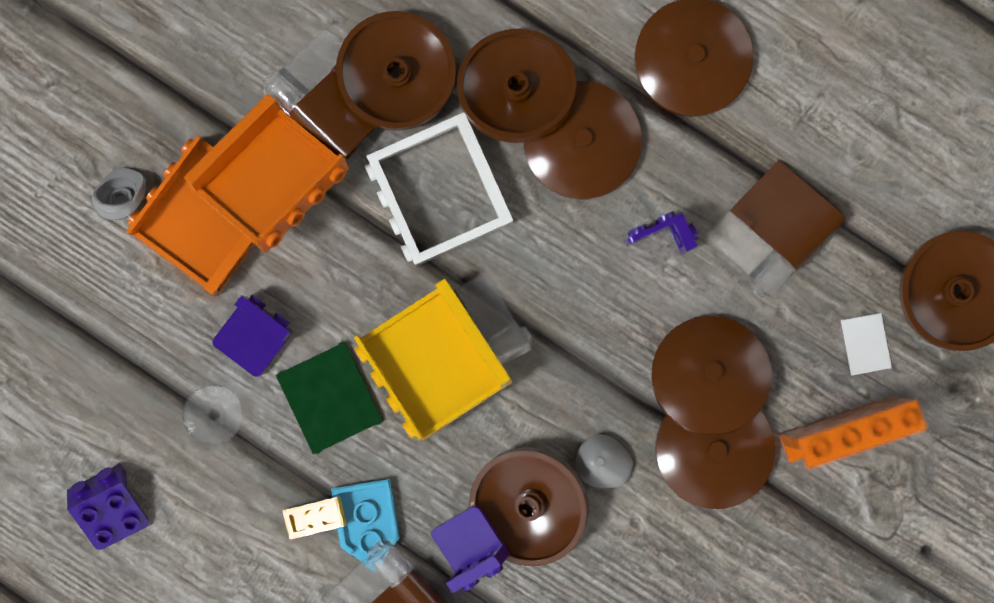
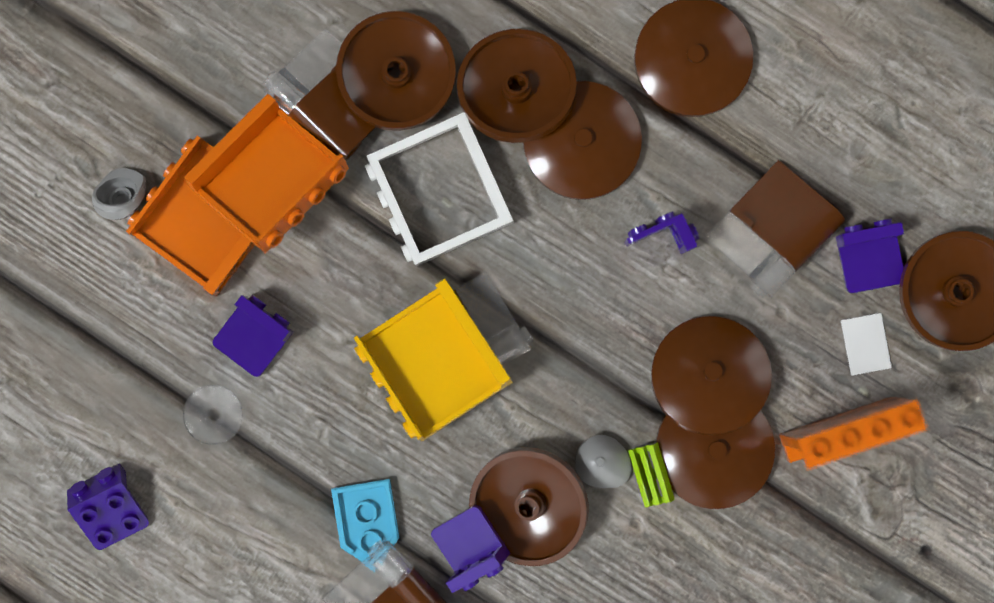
dark green piece [275,342,383,455] -> none
plate [283,496,347,540] -> none
none -> lime tile [628,442,675,508]
none -> dark purple bracket [835,219,904,293]

